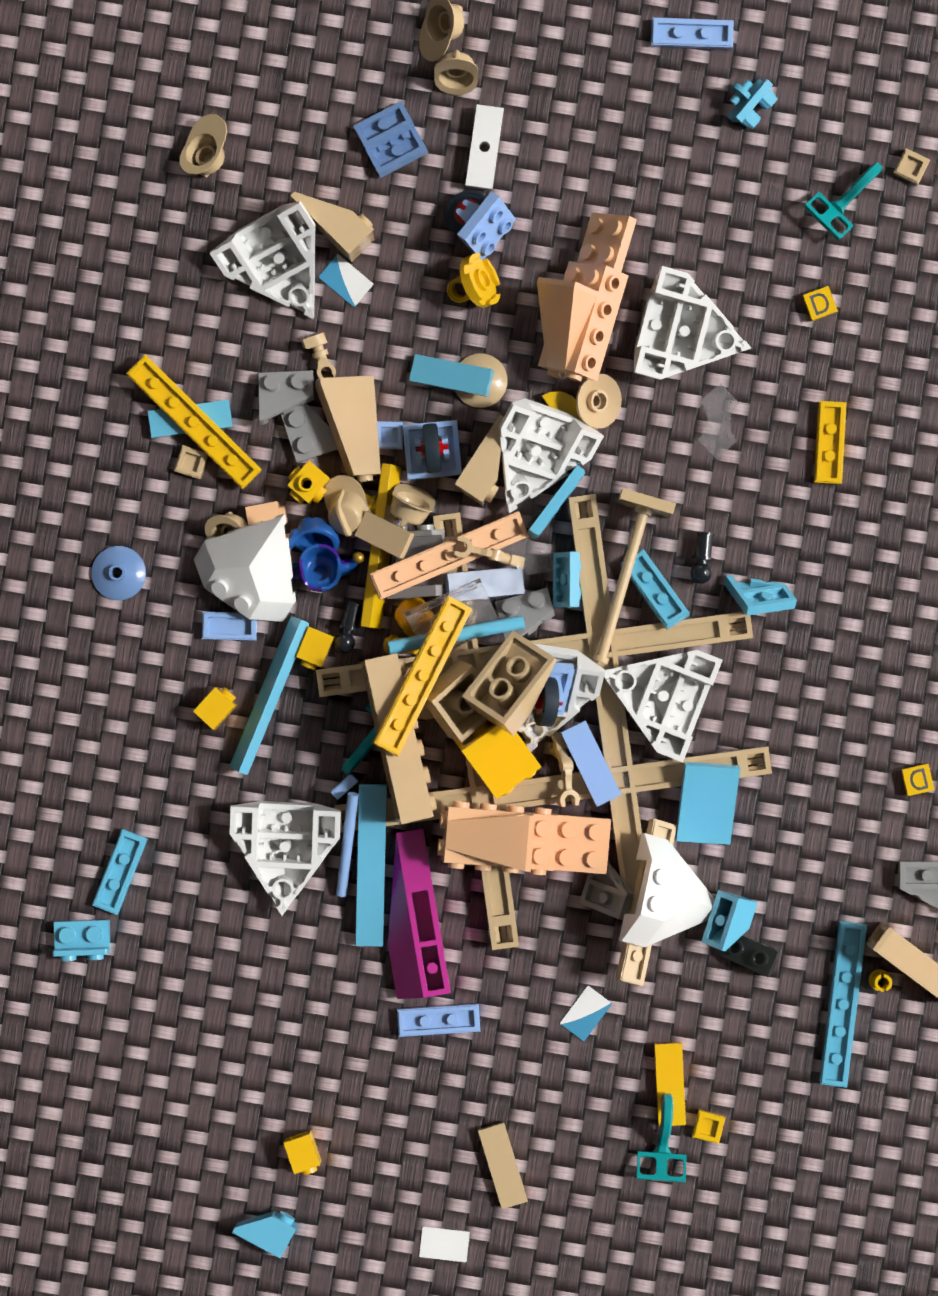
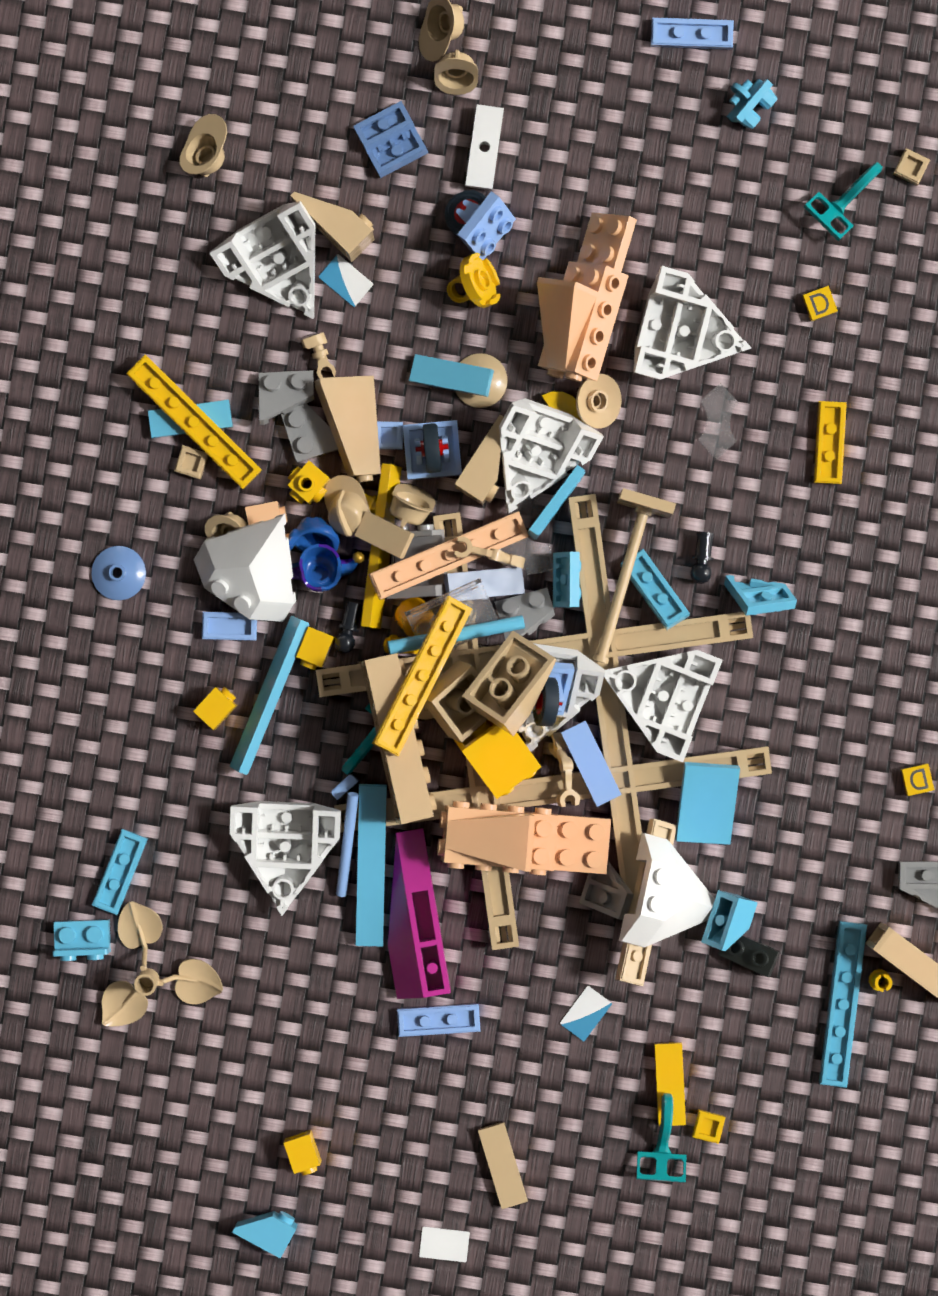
none -> tan plant [102,901,223,1026]

